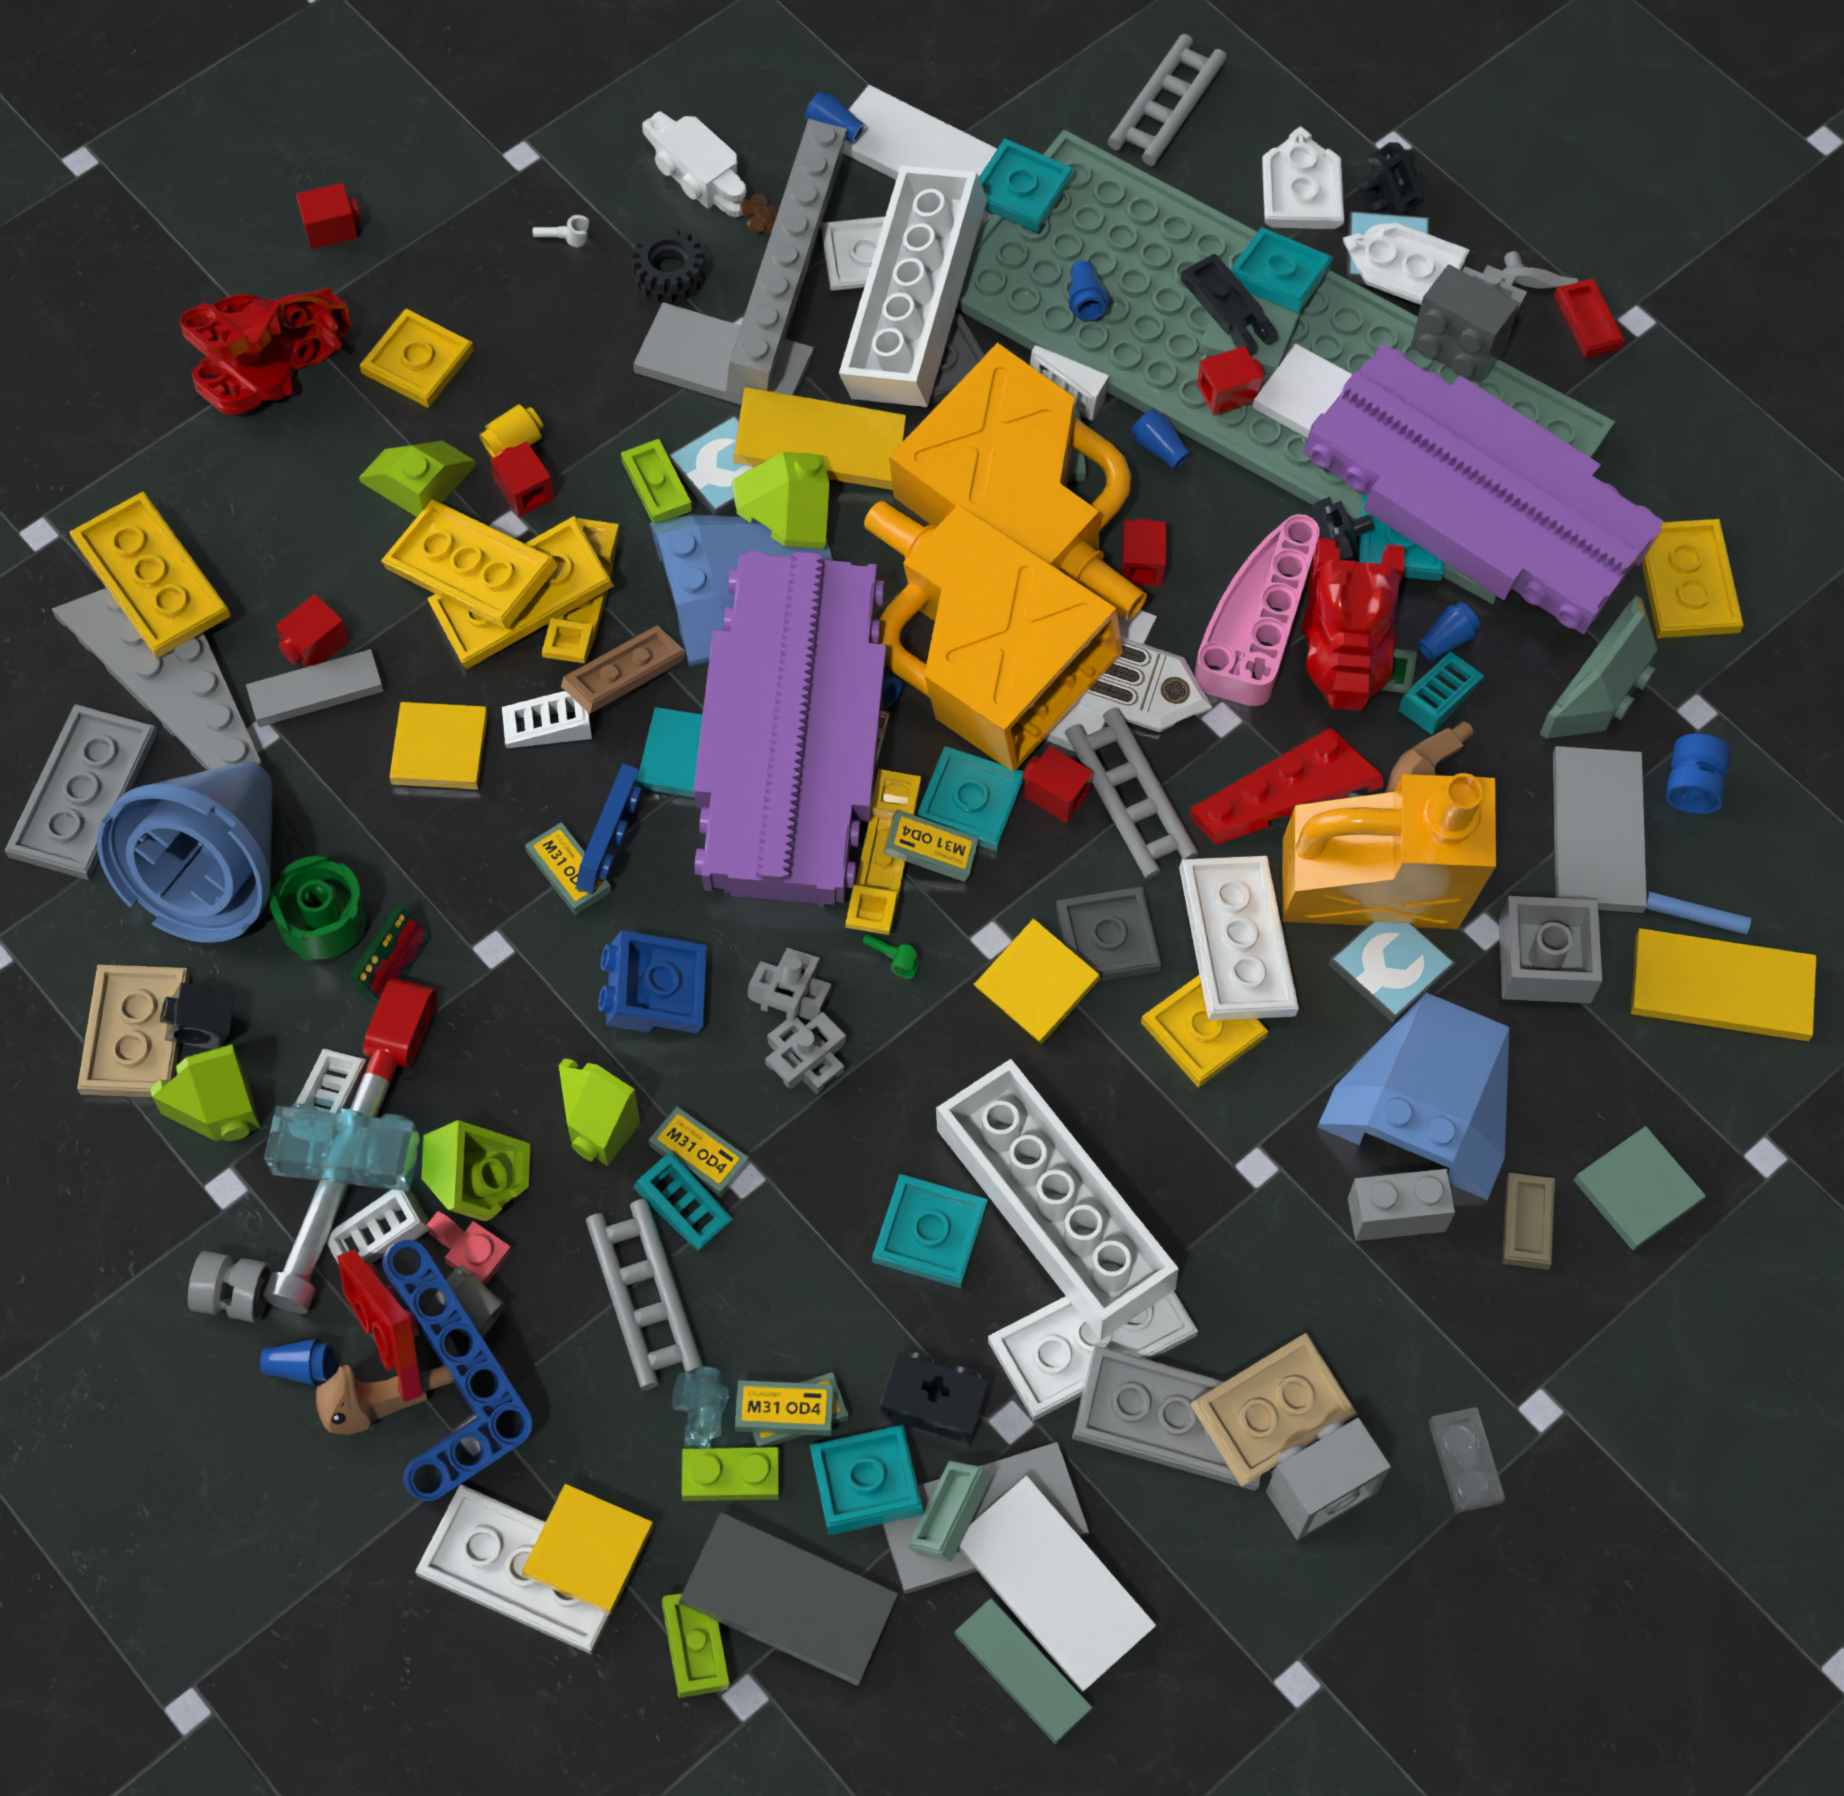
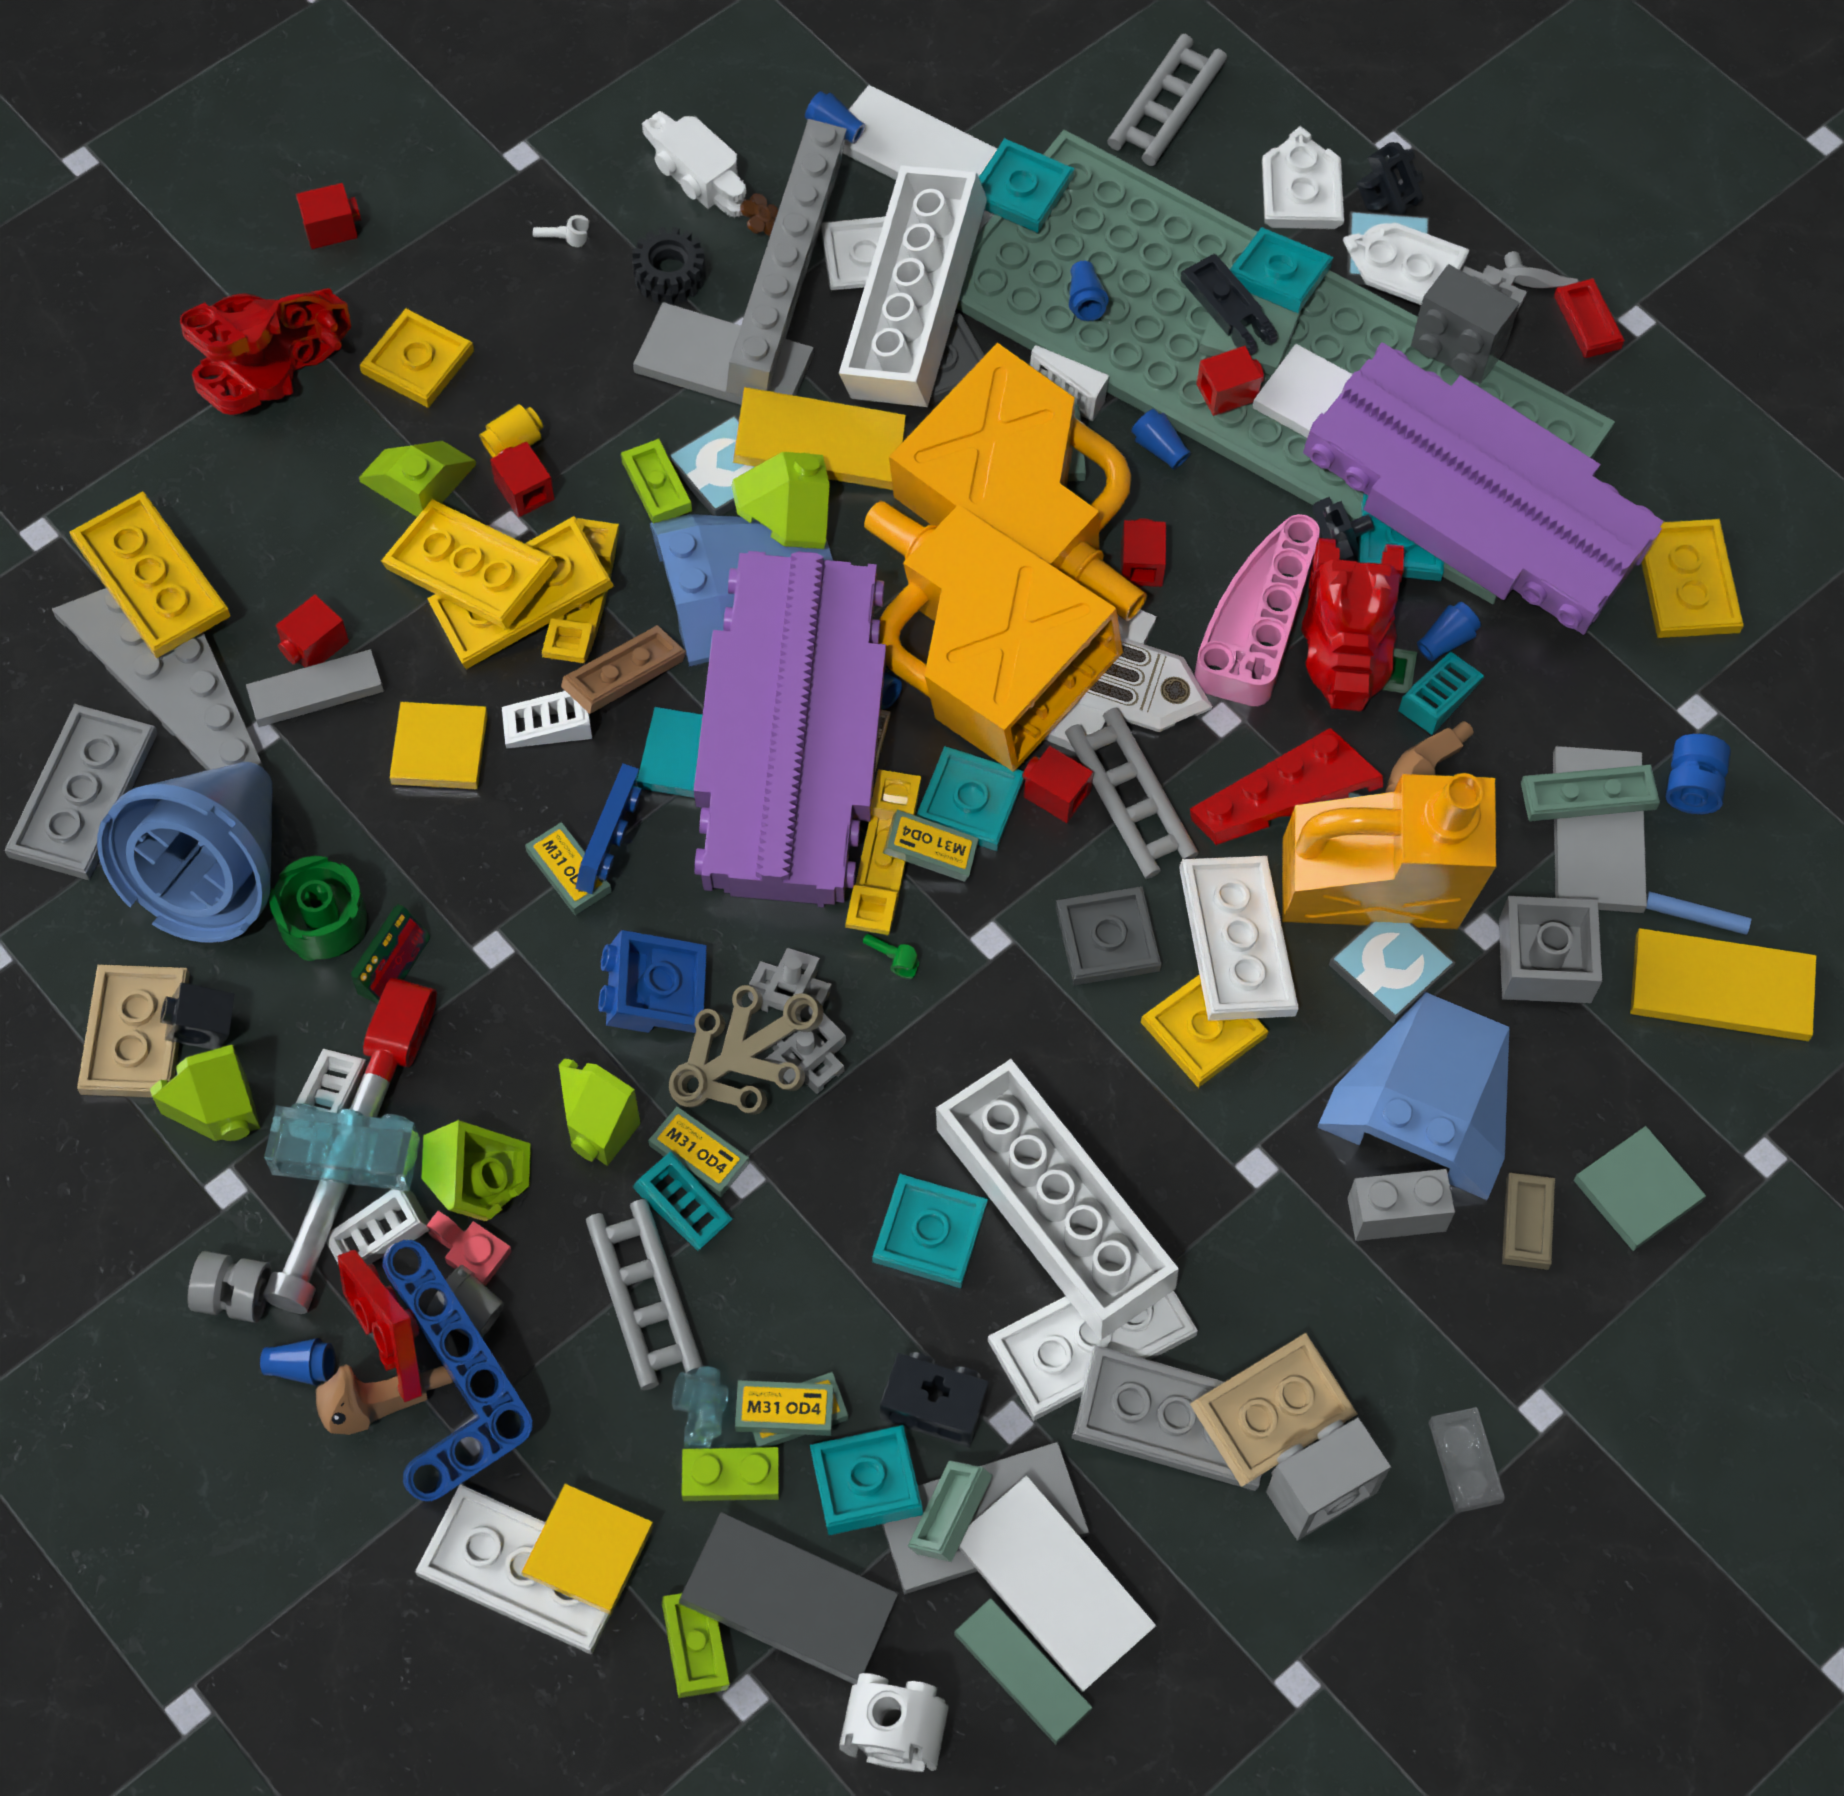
yellow tile [974,919,1101,1045] -> none
sand green wedge [1540,595,1658,739] -> none
none -> dark tan plant [669,985,823,1115]
none -> white brick [840,1673,949,1772]
none -> sand green tile [1521,765,1660,821]

